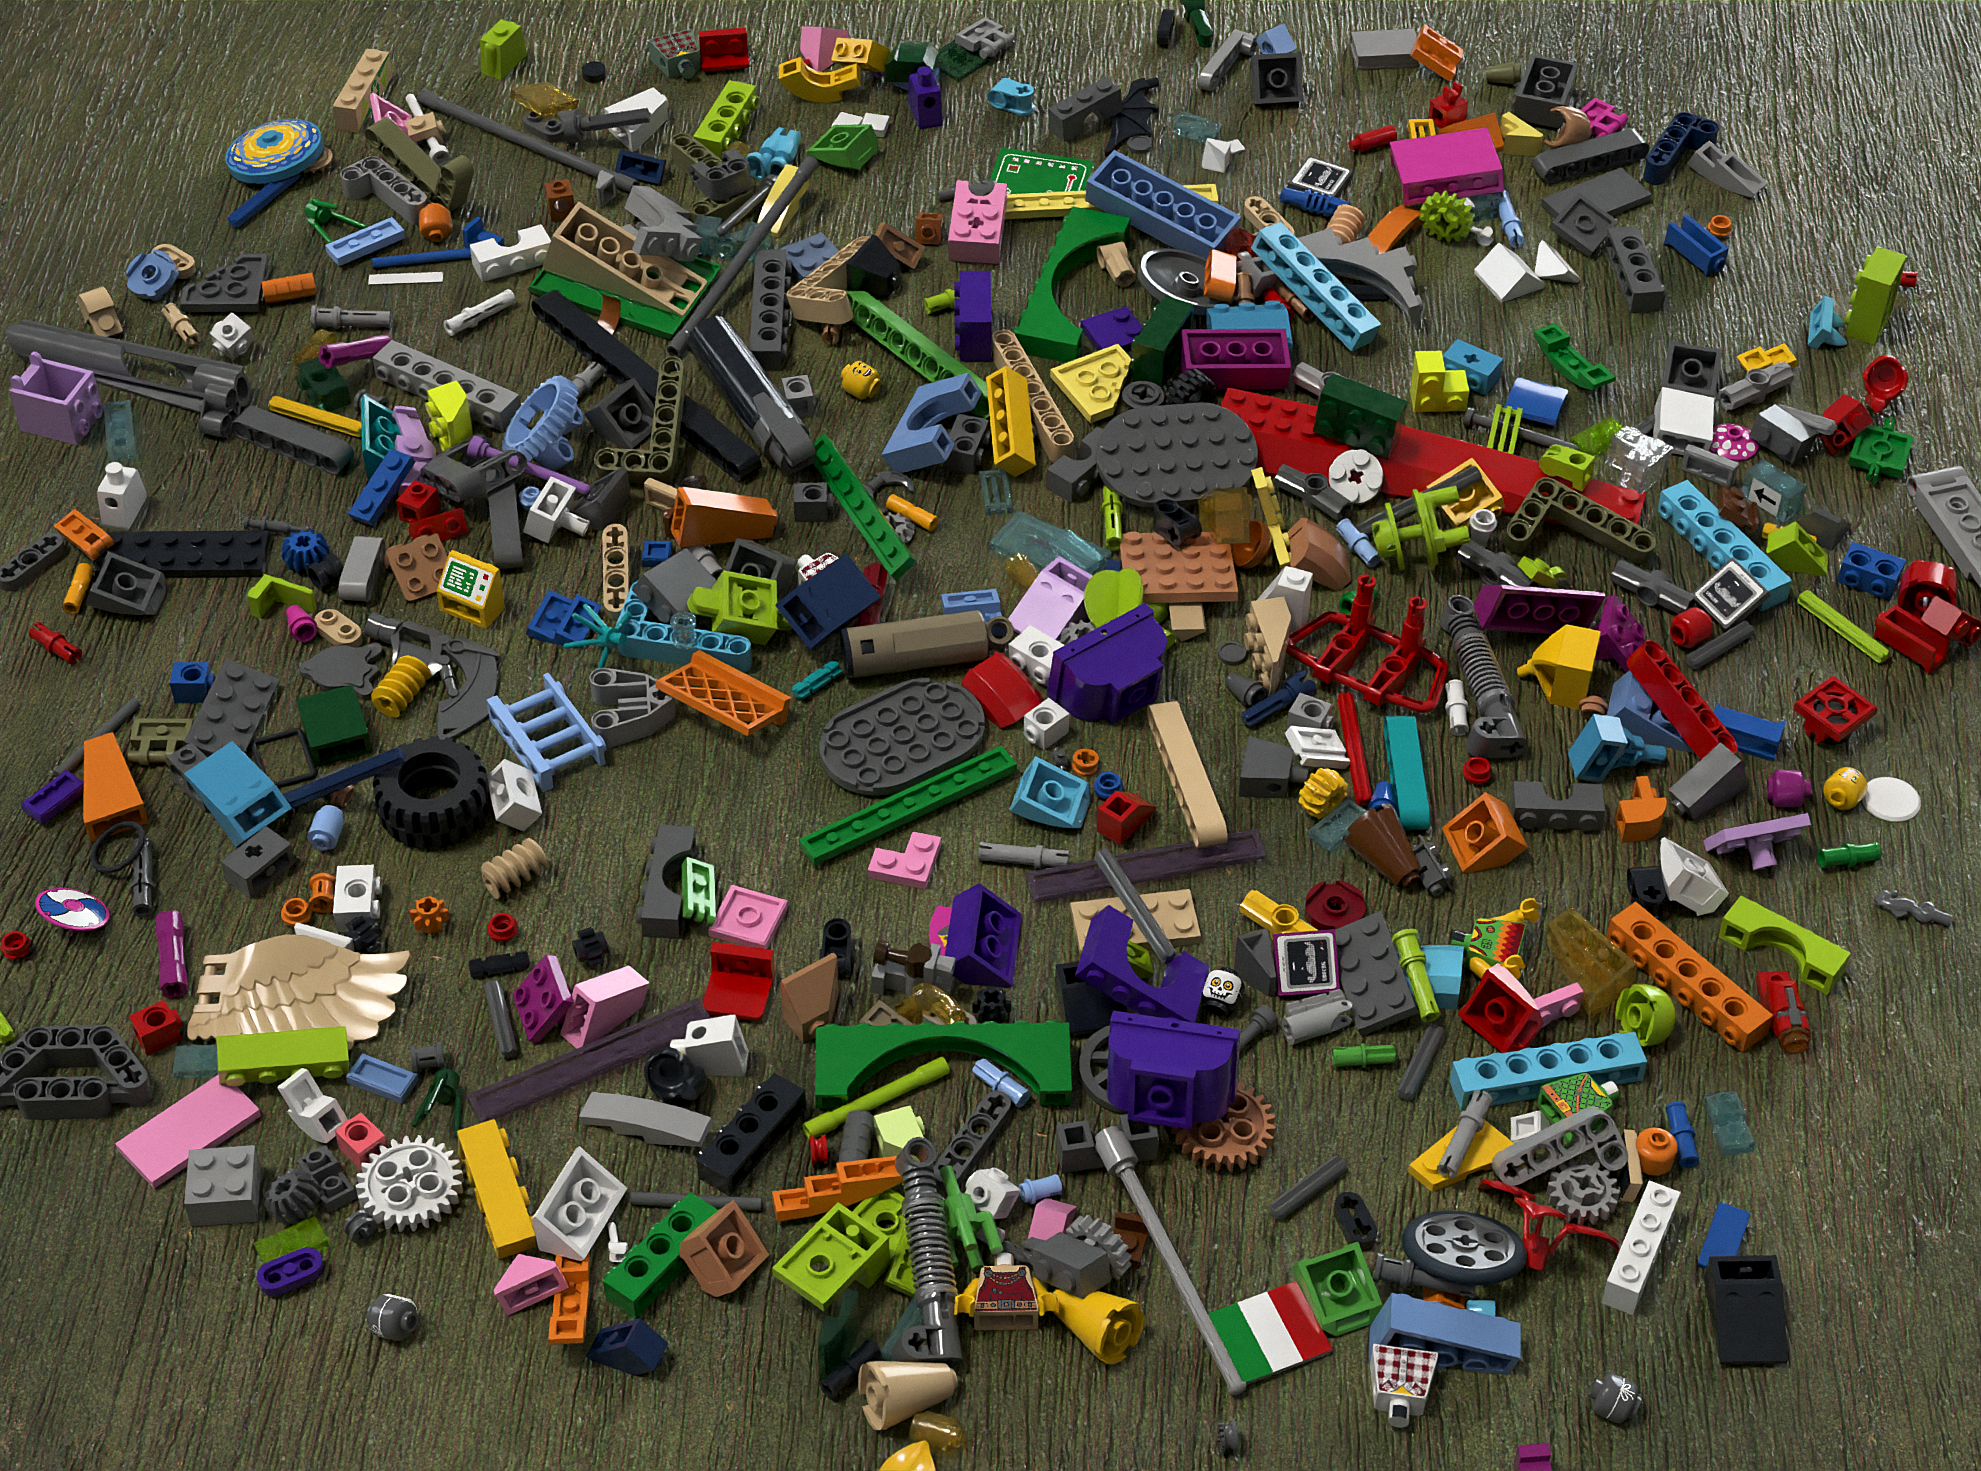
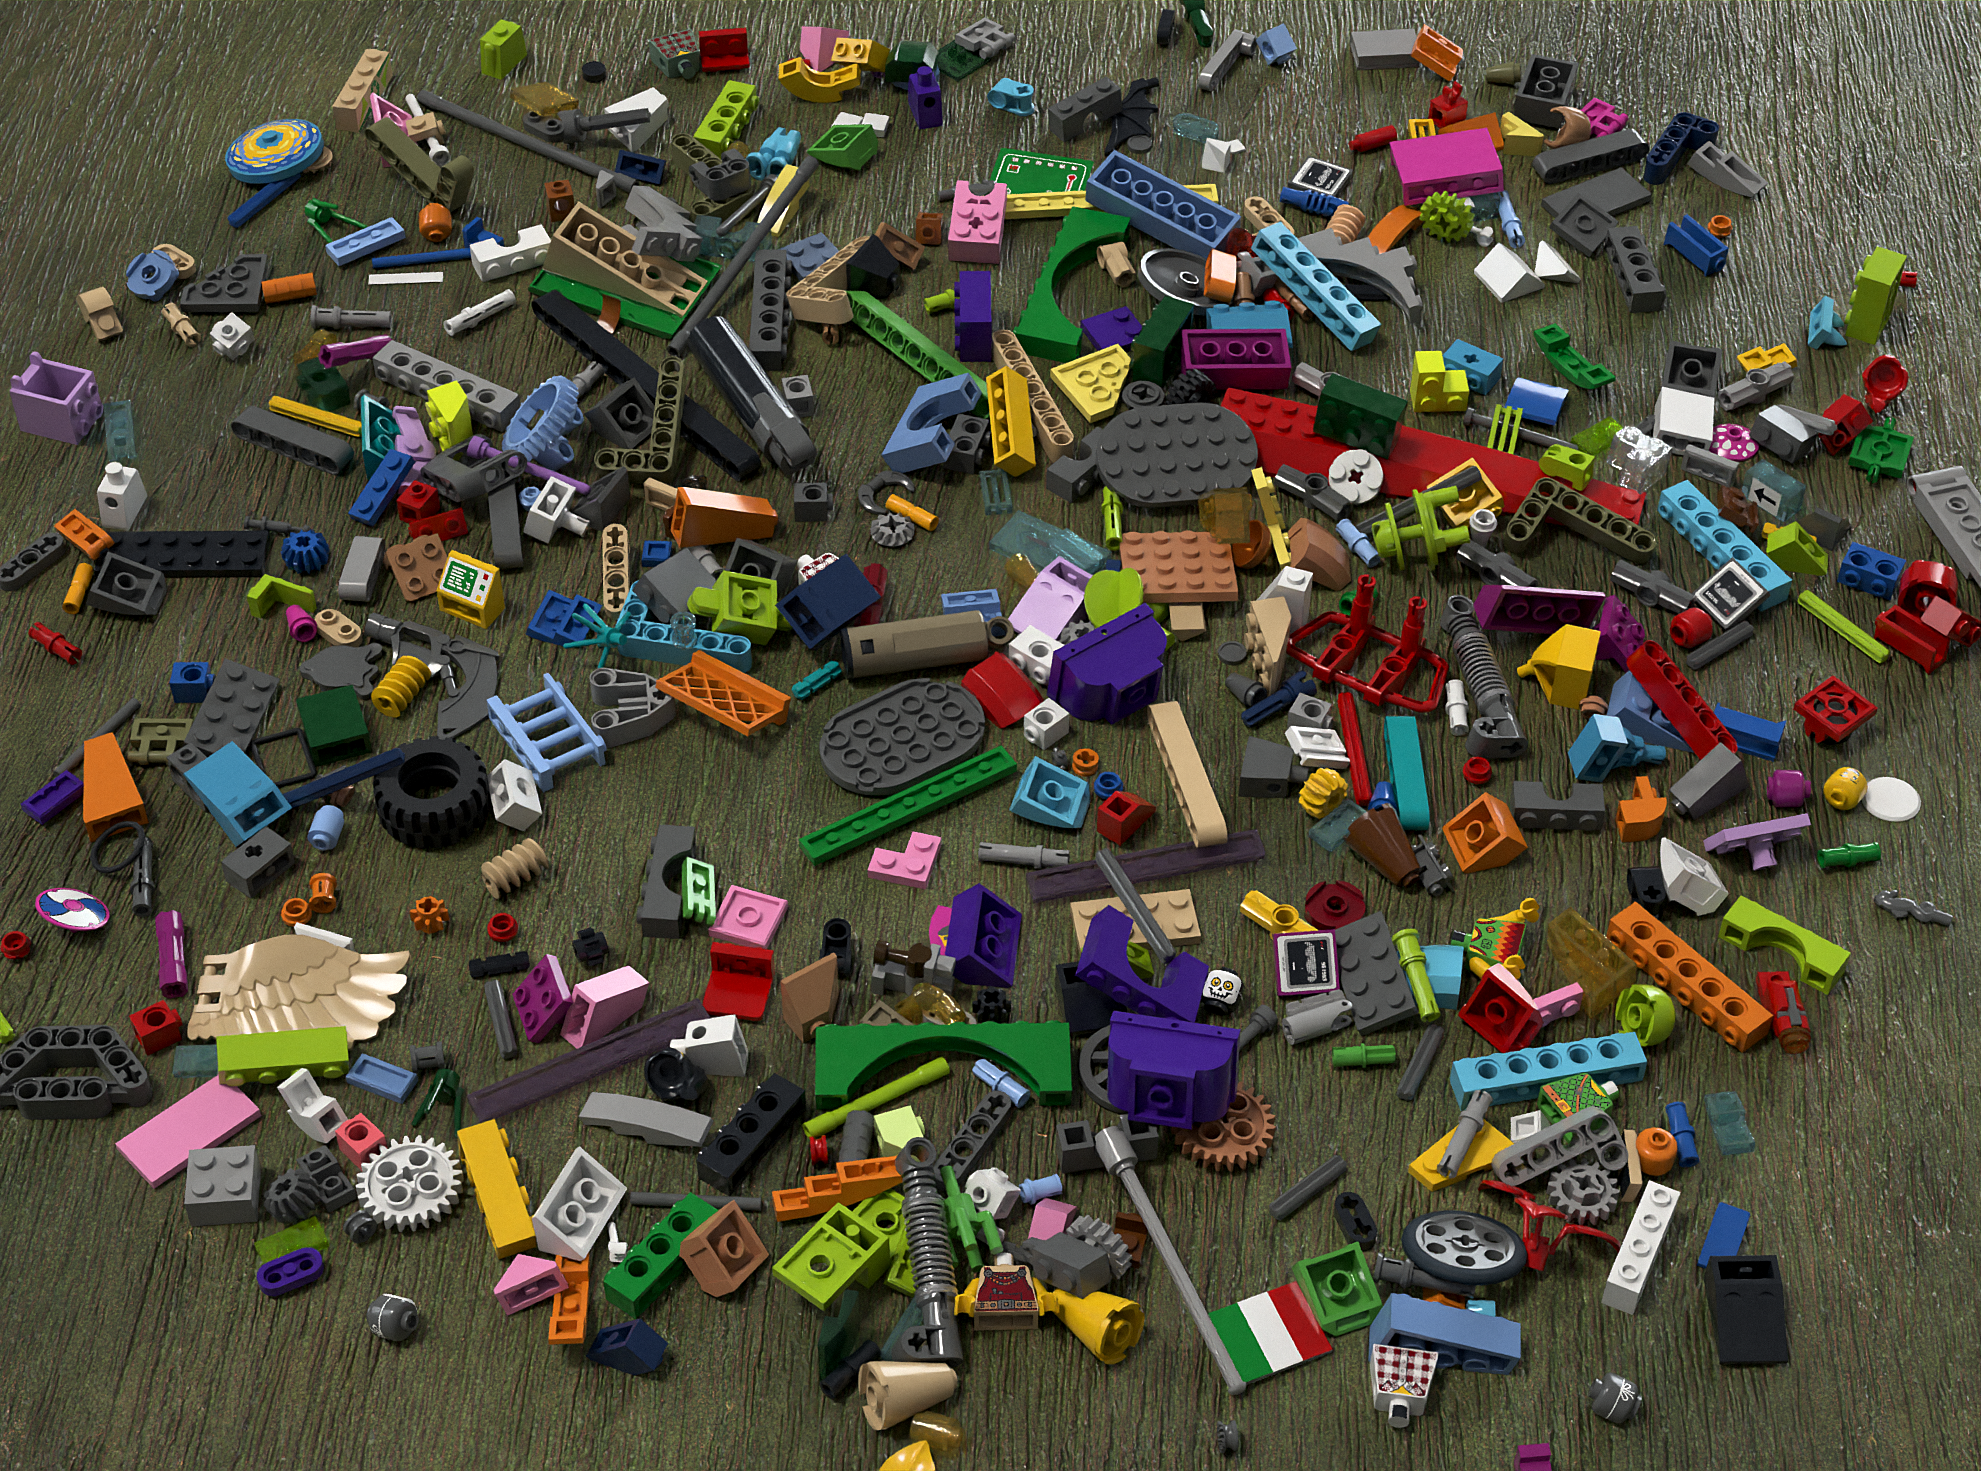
dark grey panel [5,319,250,438] -> none
black wheel [306,553,344,590] -> none
white brick [333,865,382,932] -> none
light grey beam [340,156,428,225] -> none
black gear [344,916,383,954] -> none
green plate [813,433,917,580] -> none
yellow head [840,361,881,400] -> none
black piece [1153,499,1202,546] -> none
dark grey slope [1234,929,1276,997] -> none
dark grey brick [1250,52,1303,104] -> none
lime plate [1517,556,1568,589] -> none

